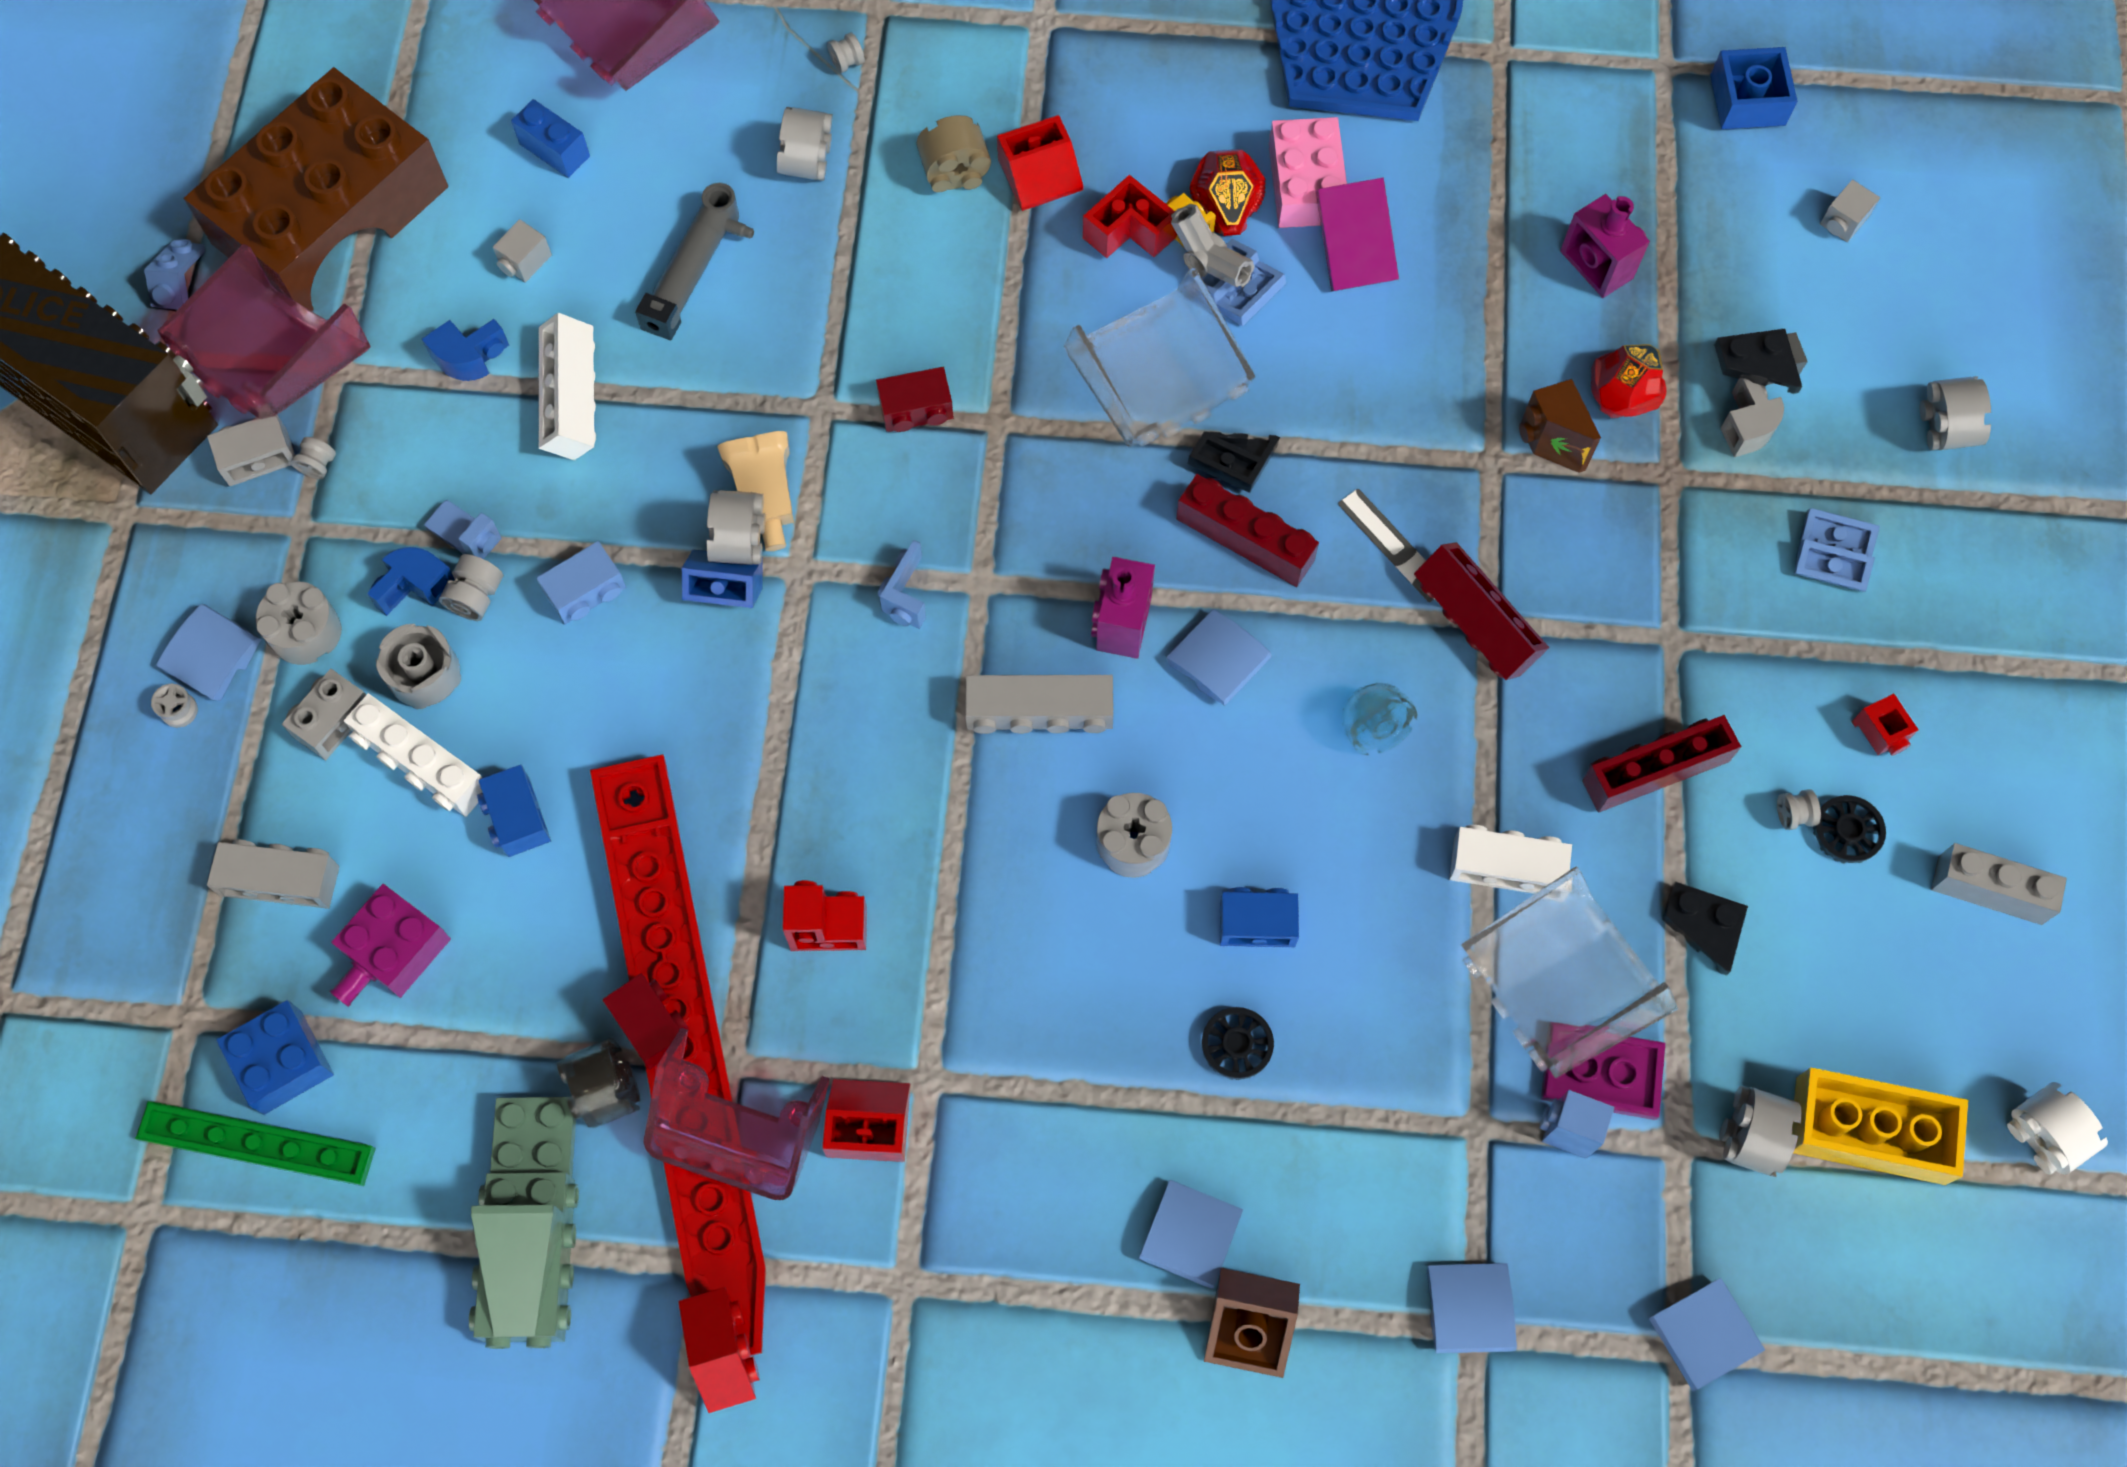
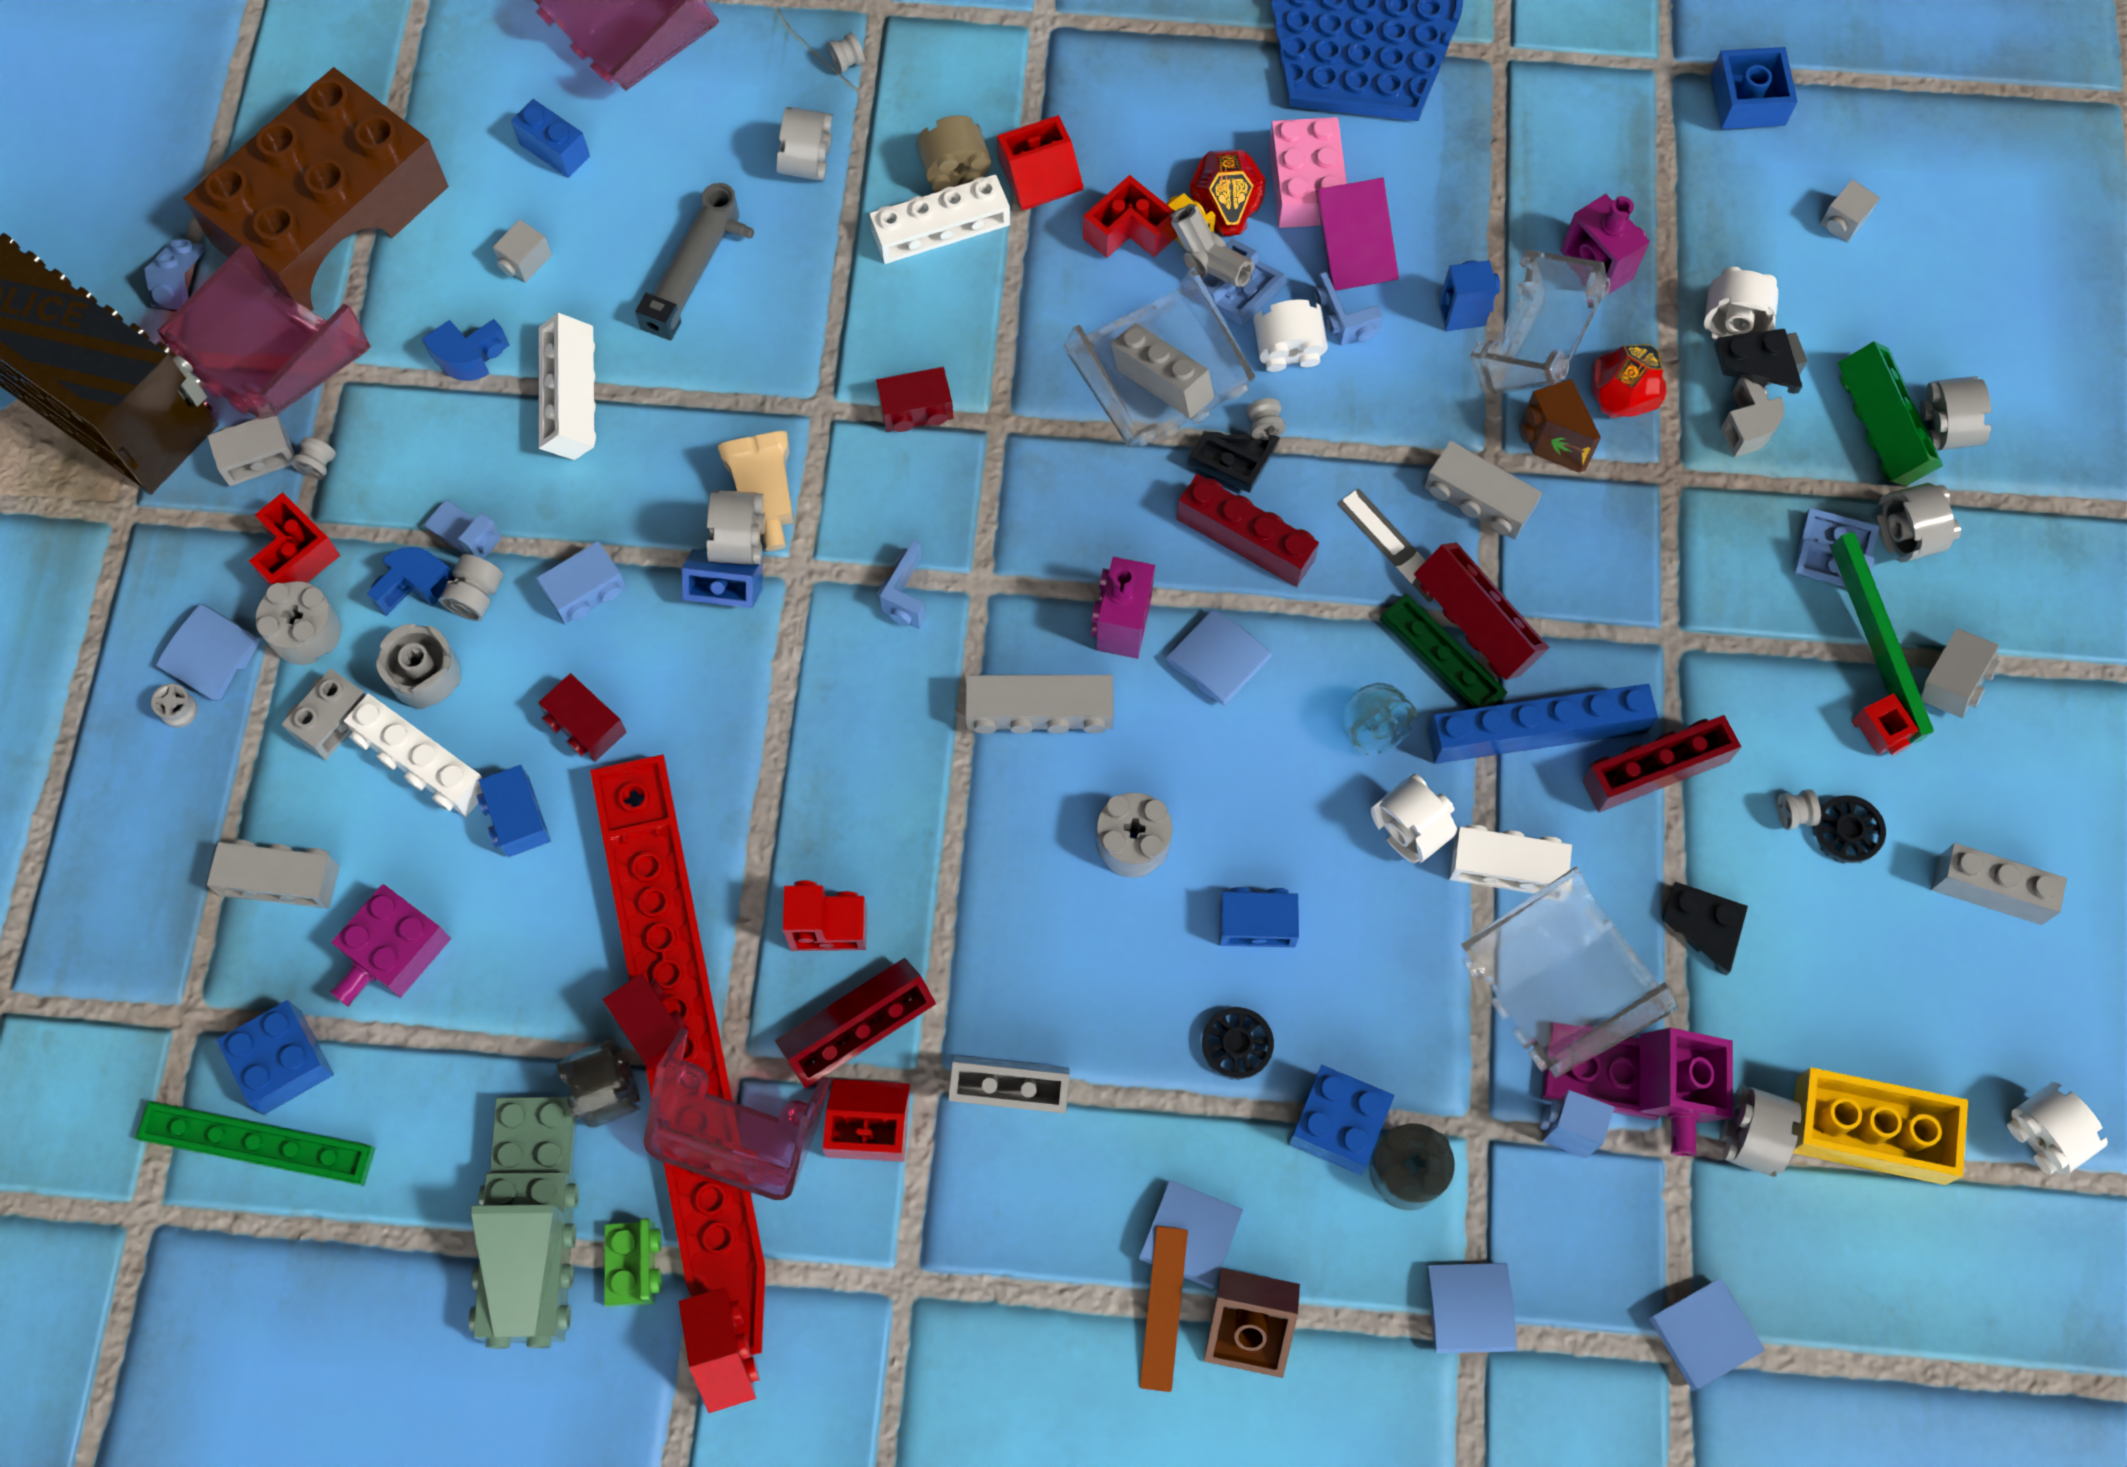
none -> red brick [249,492,340,586]
none -> dark red brick [538,673,627,762]
none -> bright green bracket [604,1218,662,1307]
none -> dark red brick [774,957,936,1089]
none -> white brick [869,174,1010,264]
none -> light grey brick [948,1055,1070,1113]
none -> light grey brick [1111,322,1214,418]
none -> dark orange sticker [1140,1226,1188,1392]
none -> light grey wheel [1247,398,1286,440]
none -> white brick [1253,299,1328,372]
none -> blue brick [1289,1064,1395,1175]
none -> medium blue bracket [1314,272,1383,346]
none -> clear smoke brick [1369,1123,1455,1211]
none -> white brick [1371,773,1458,864]
none -> dark green tile [1379,593,1508,709]
none -> light grey brick [1424,441,1543,539]
none -> blue brick [1427,683,1658,764]
none -> blue brick [1438,260,1500,331]
none -> clear windscreen [1470,249,1610,394]
none -> magenta brick [1639,1027,1733,1156]
none -> white brick [1704,267,1779,341]
none -> green tile [1830,532,1934,744]
none -> green brick [1837,341,1943,487]
none -> light grey brick [1877,483,1961,563]
none -> light grey brick [1921,628,2001,718]

